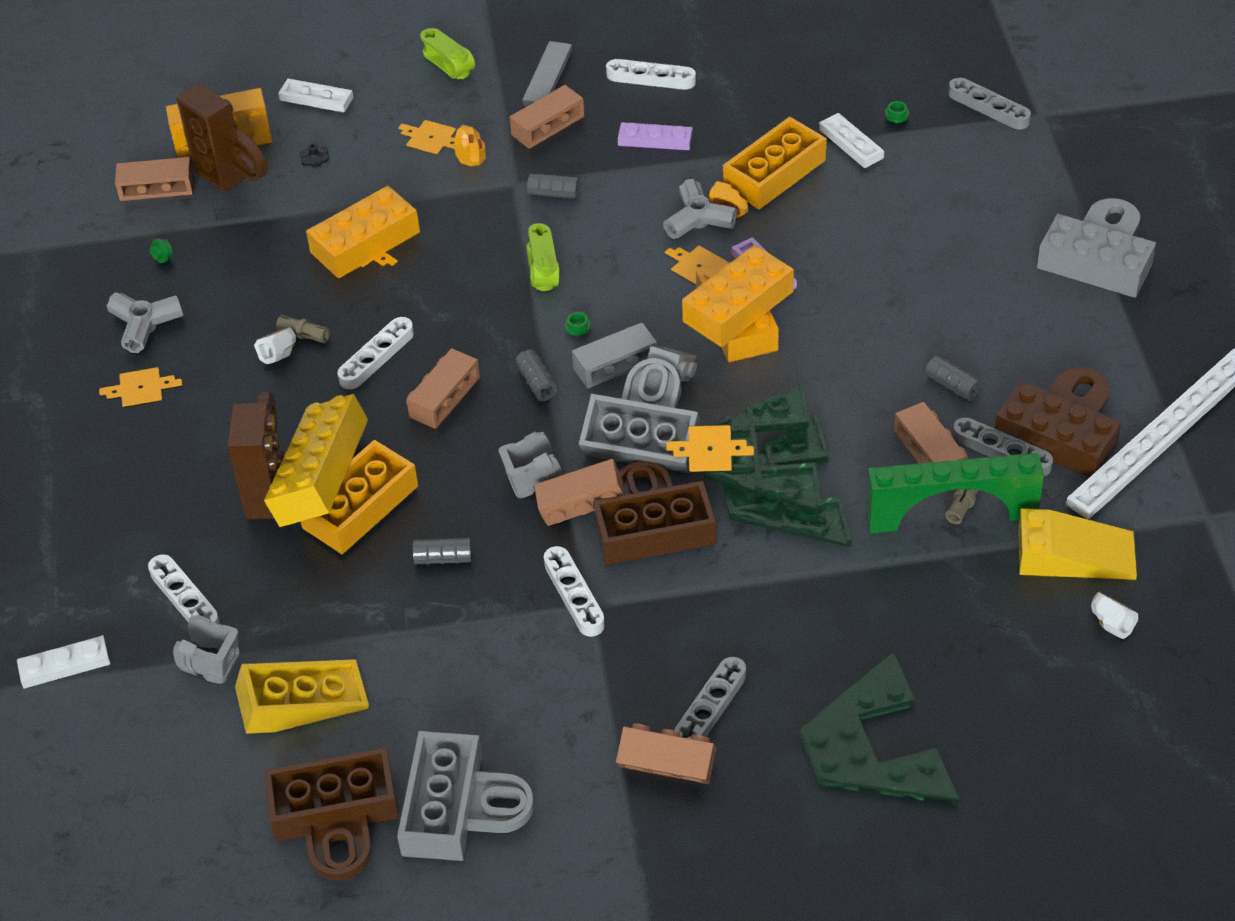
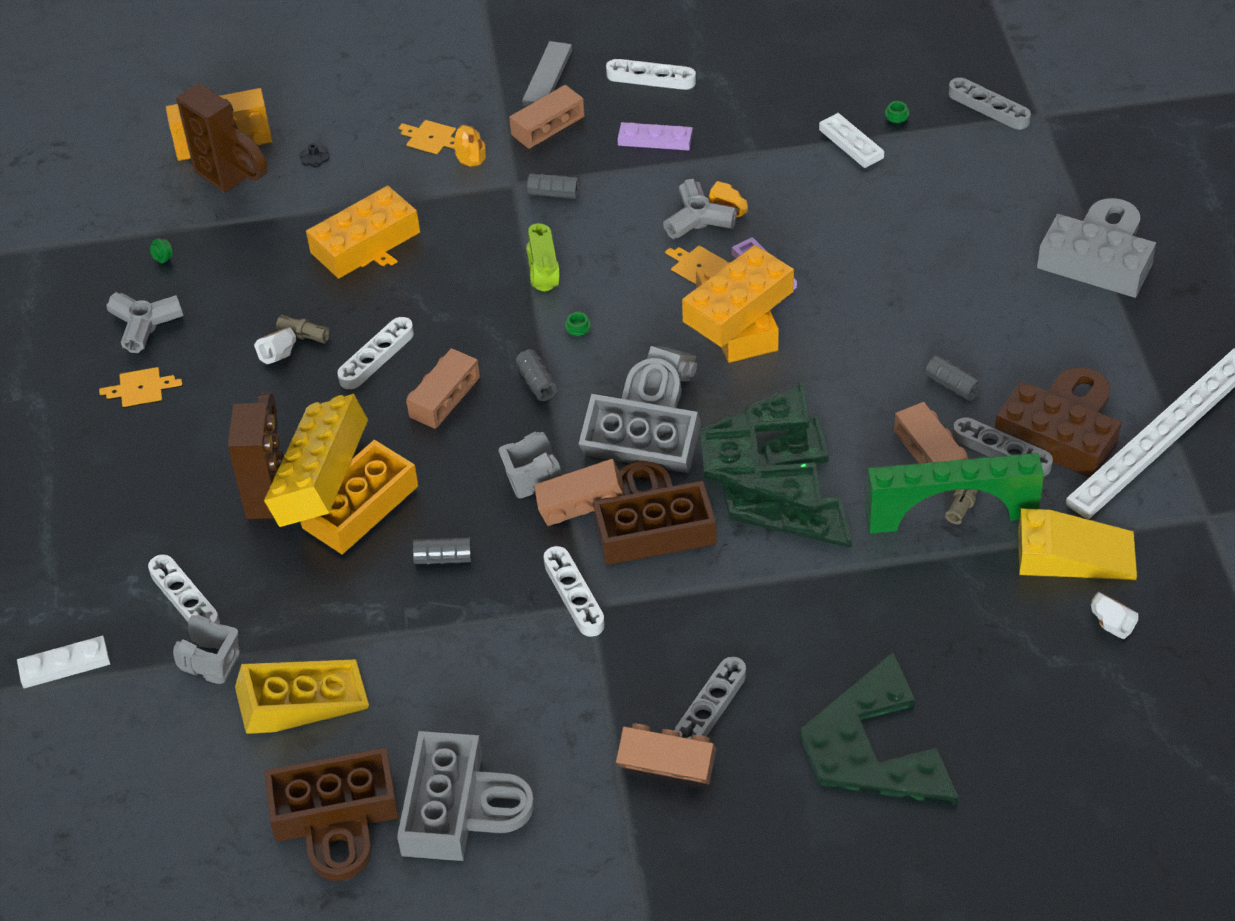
nougat brick [115,157,194,201] -> none
white plate [278,79,353,112] -> none
lime piece [420,28,475,79] -> none
light grey brick [572,323,657,389] -> none
light orange piece [666,425,754,472] -> none
light orange brick [723,117,826,210] -> none

